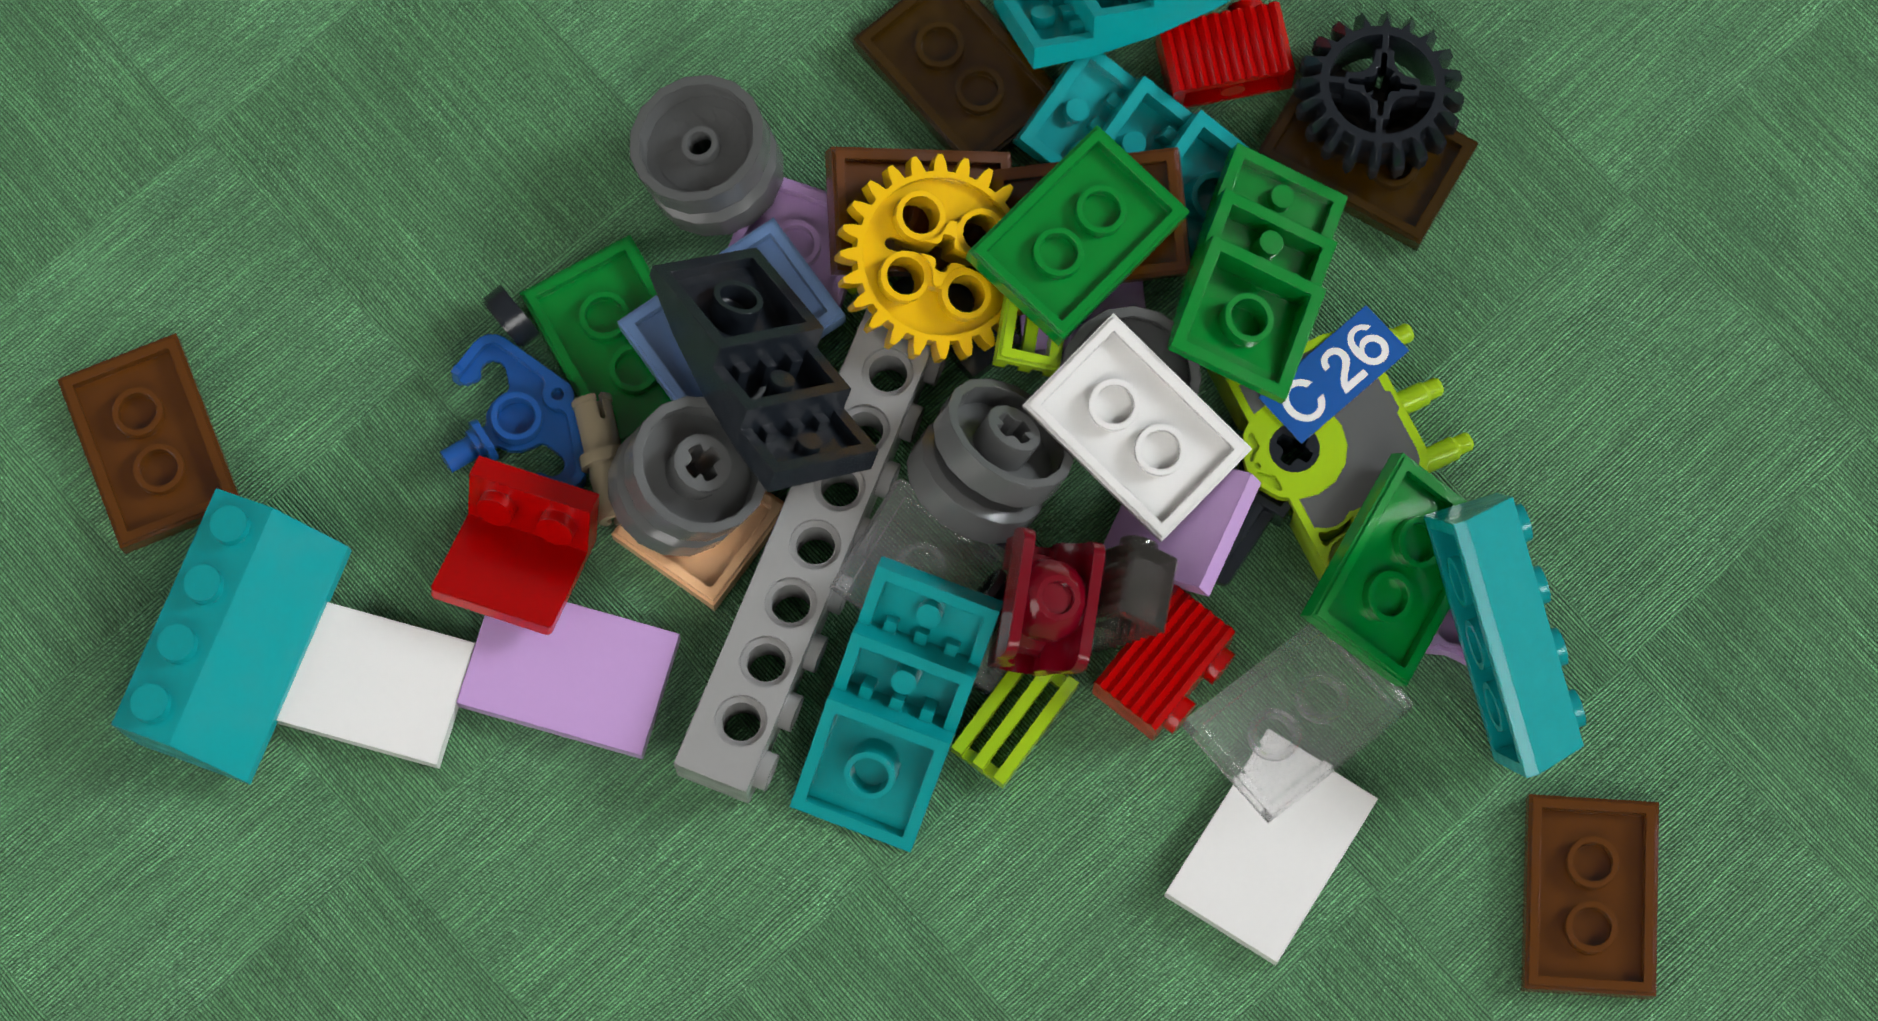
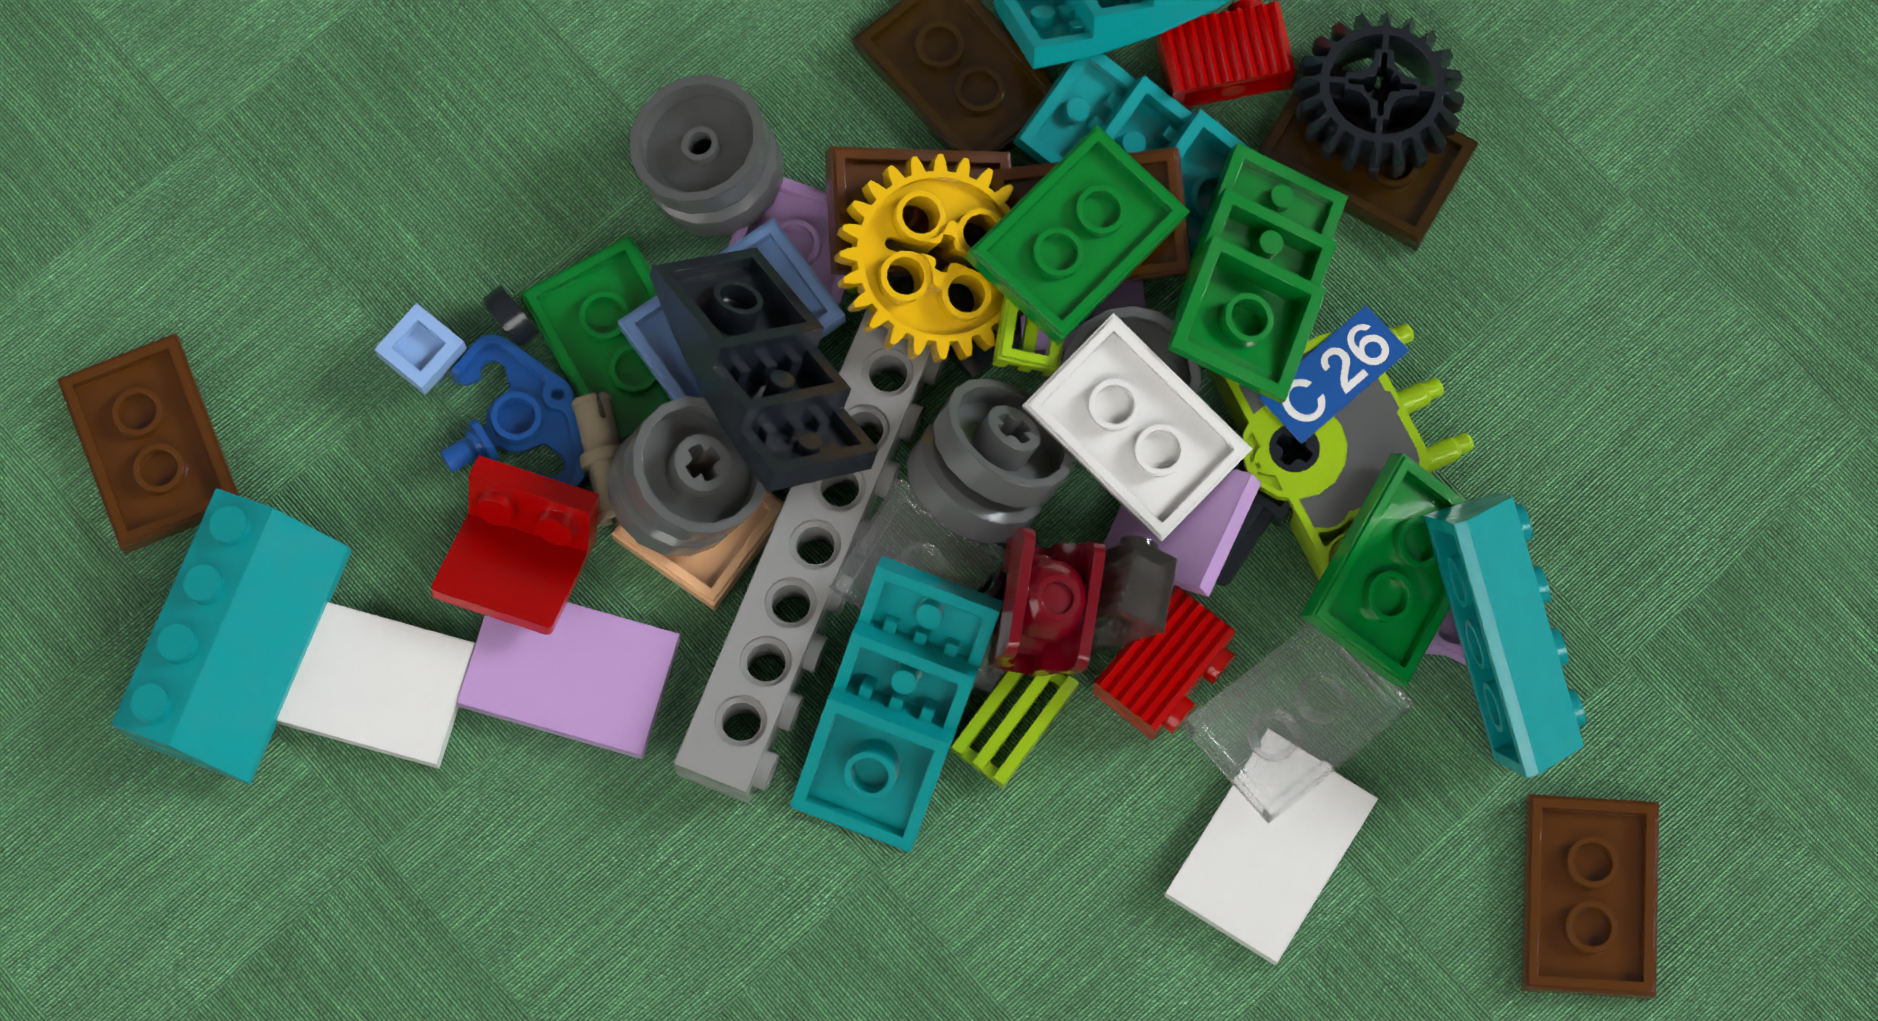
none -> light blue tile [374,303,467,395]

